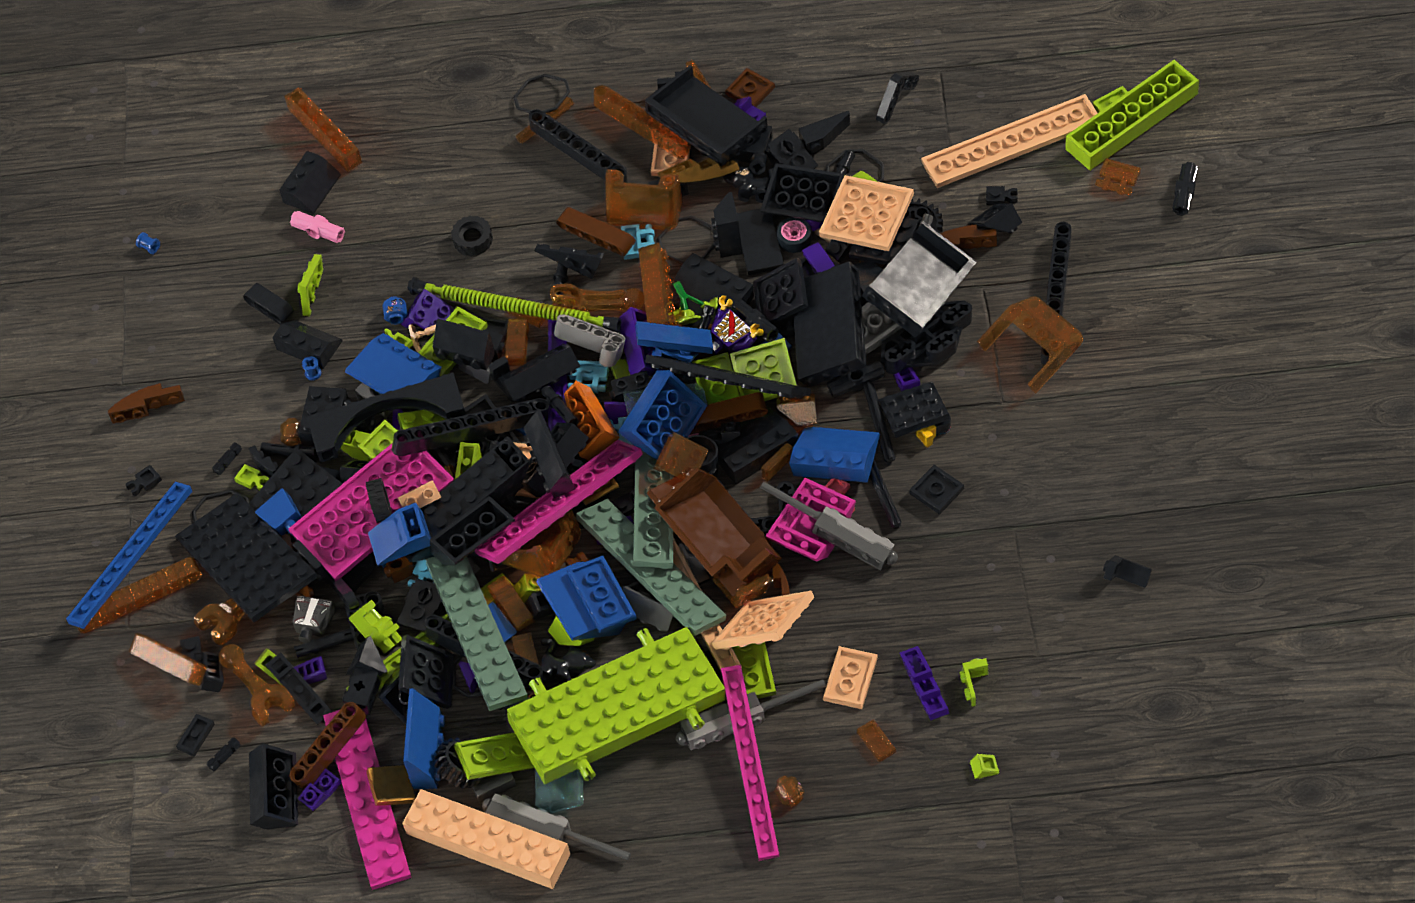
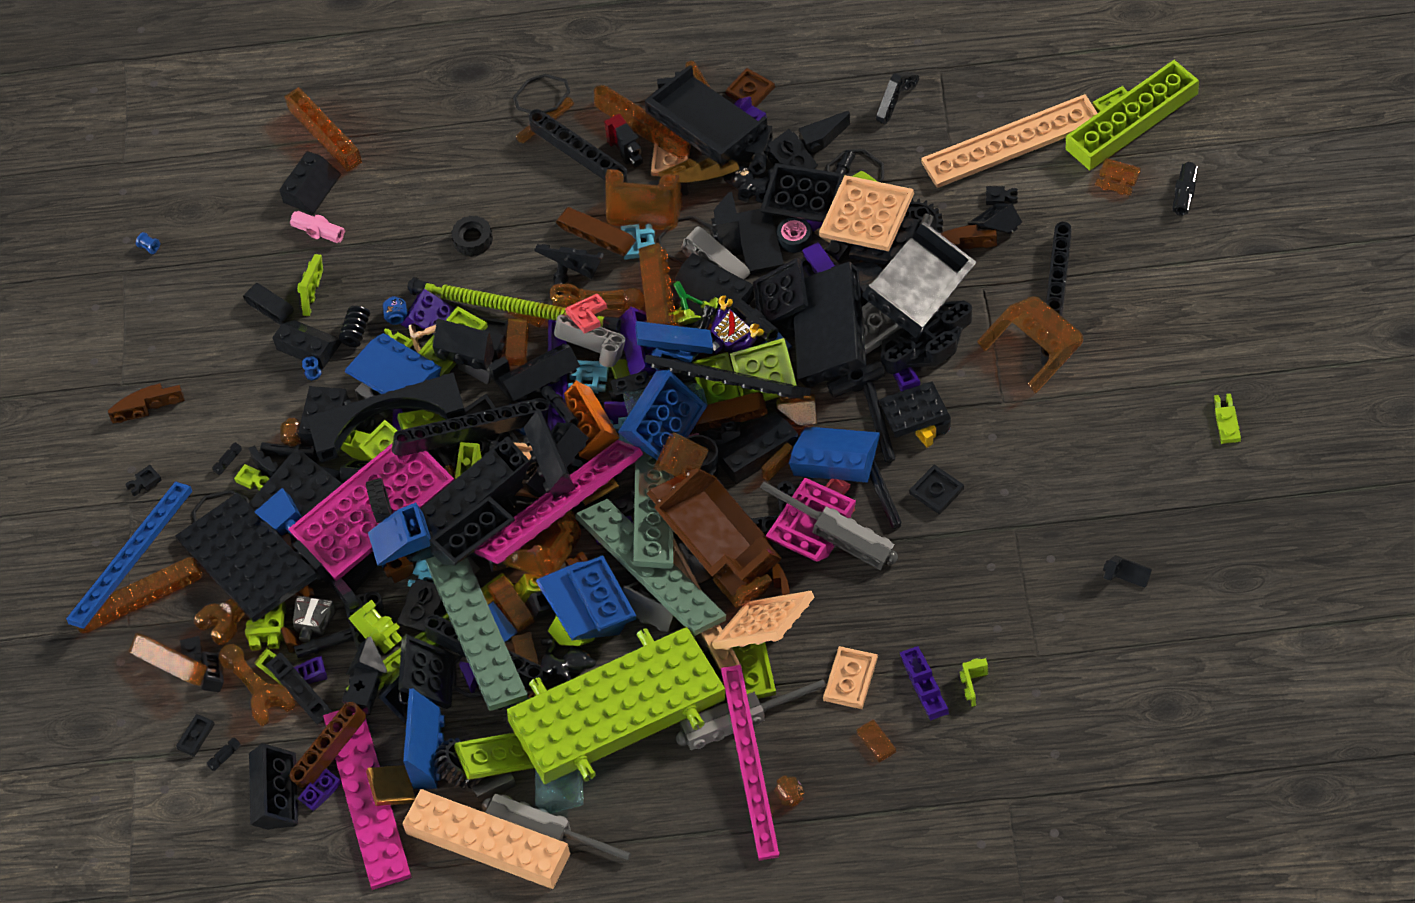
light nougat hinge [398,480,442,508] -> none
lime slope [970,754,999,779] -> none
none -> lime hips [245,602,286,651]
none -> reddish brown slope [281,627,302,653]
none -> black piece [339,306,371,347]
none -> coral tile [565,294,607,334]
none -> black hips [604,113,643,167]
none -> light grey beam [681,226,750,279]
none -> lime hinge [1214,394,1241,444]

